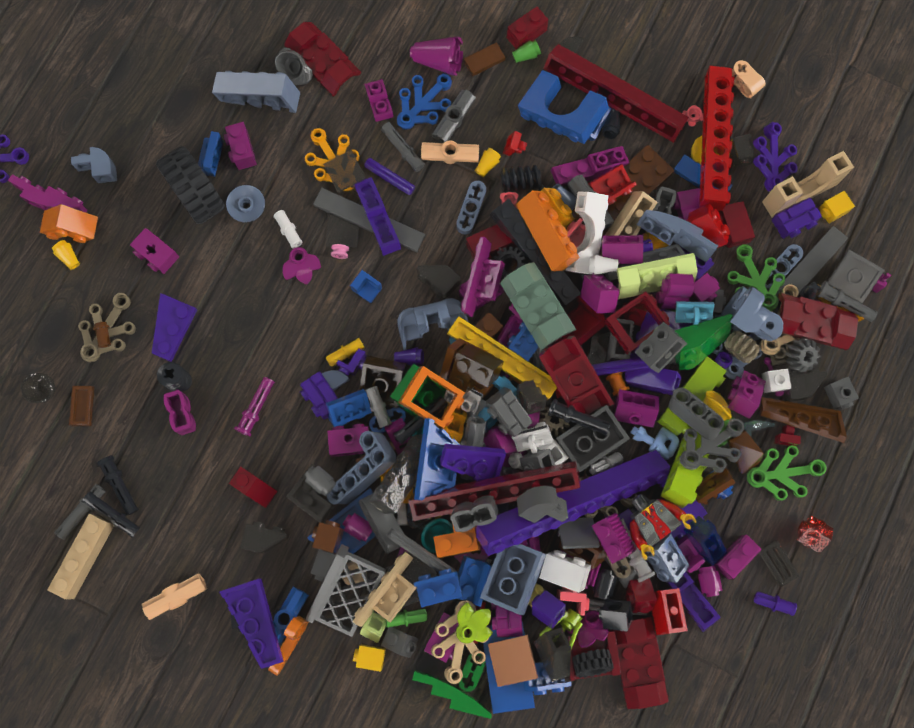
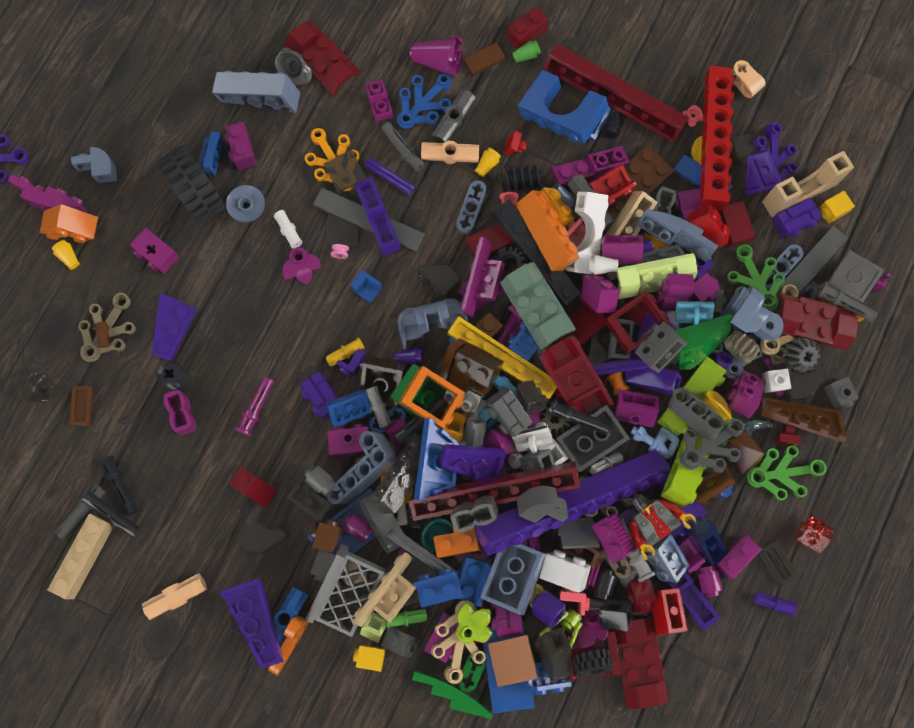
sand blue tile [322,370,350,391] -> none
none -> dark purple wing [744,149,782,195]

